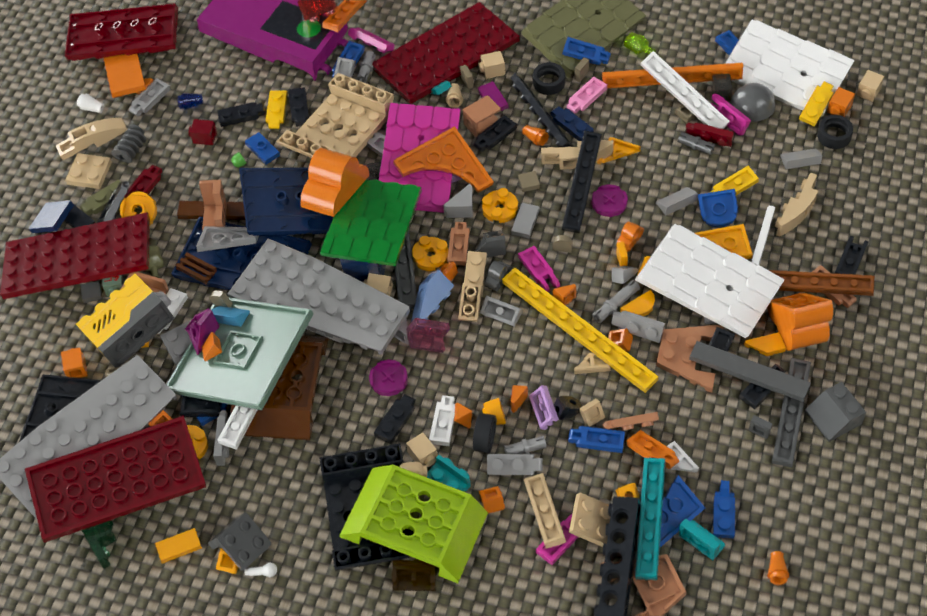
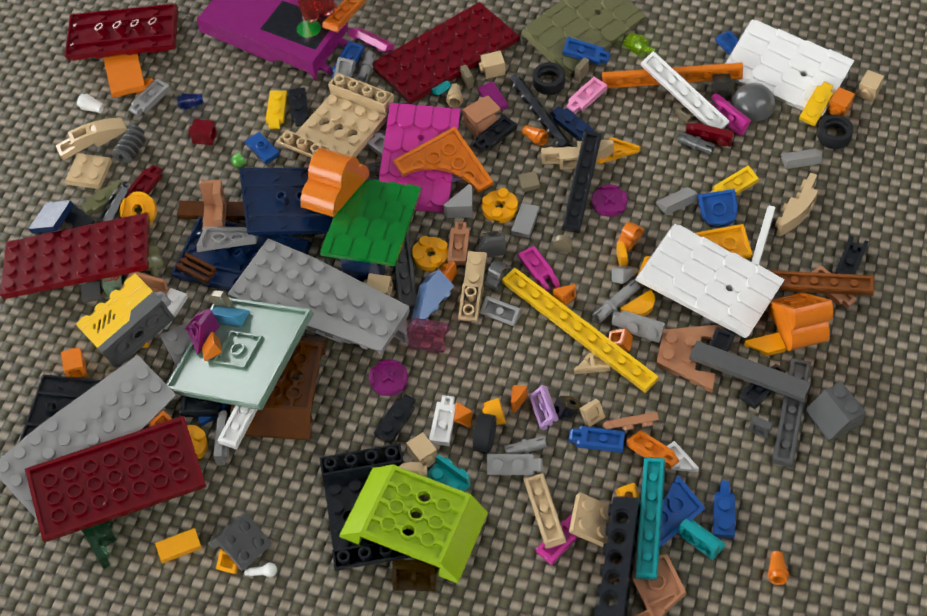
black hinge [217,102,266,127] -> none
orange slope [479,486,505,514] -> none

